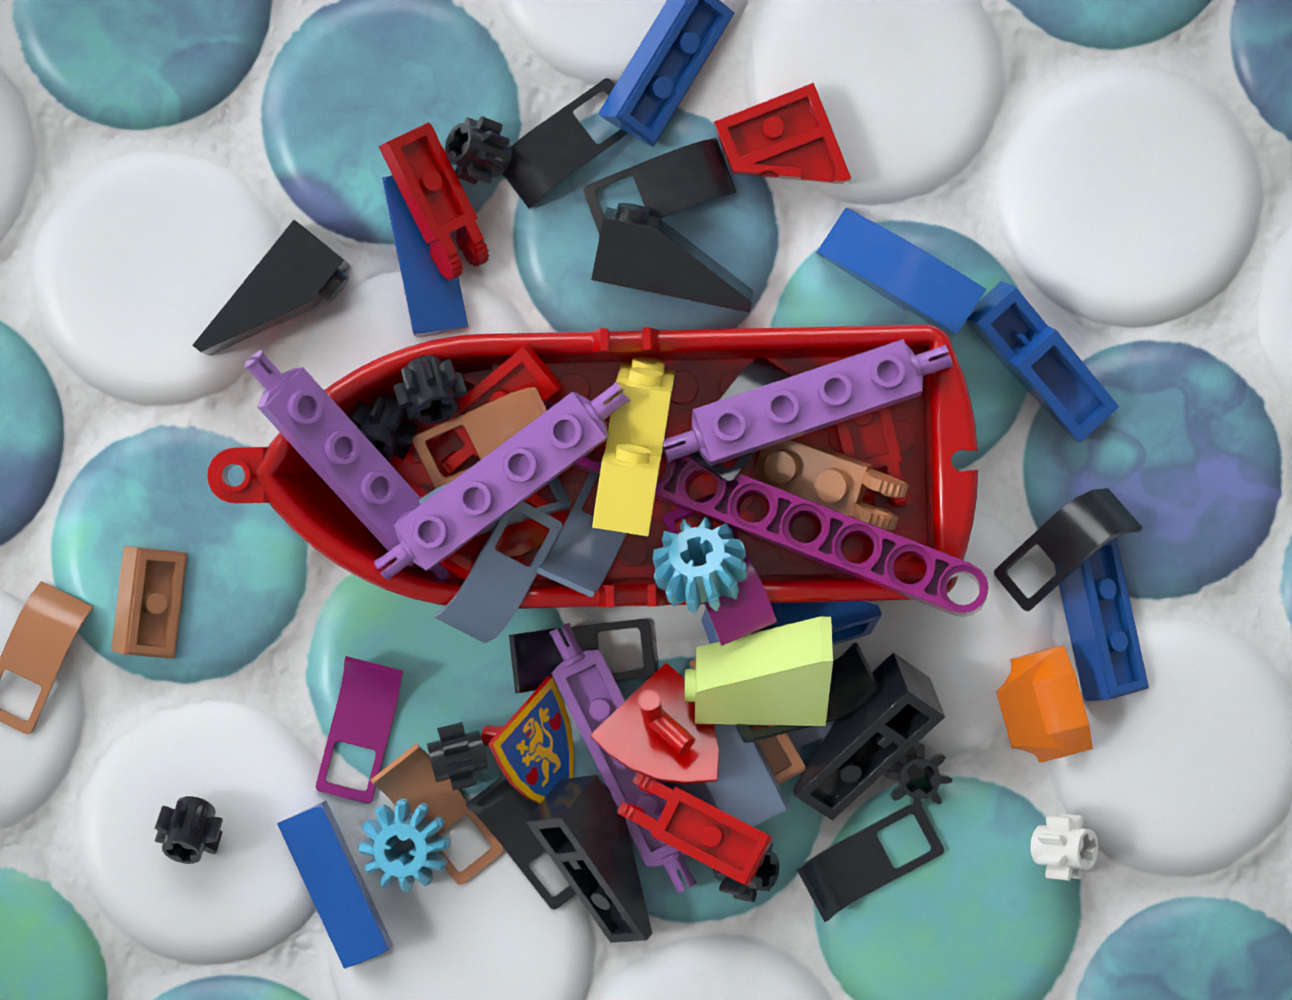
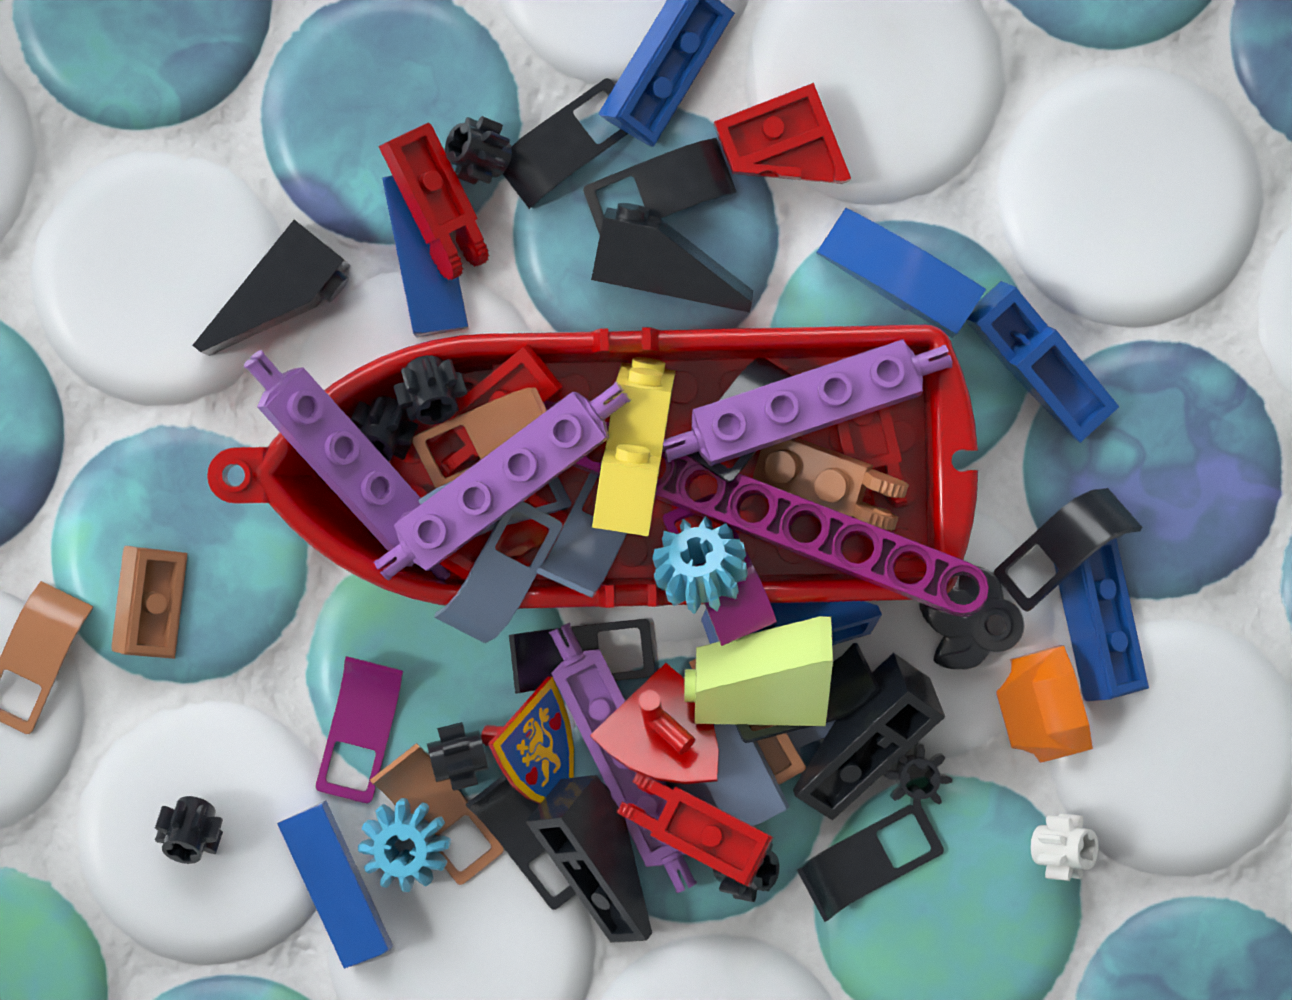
none -> black plate [919,565,1025,670]

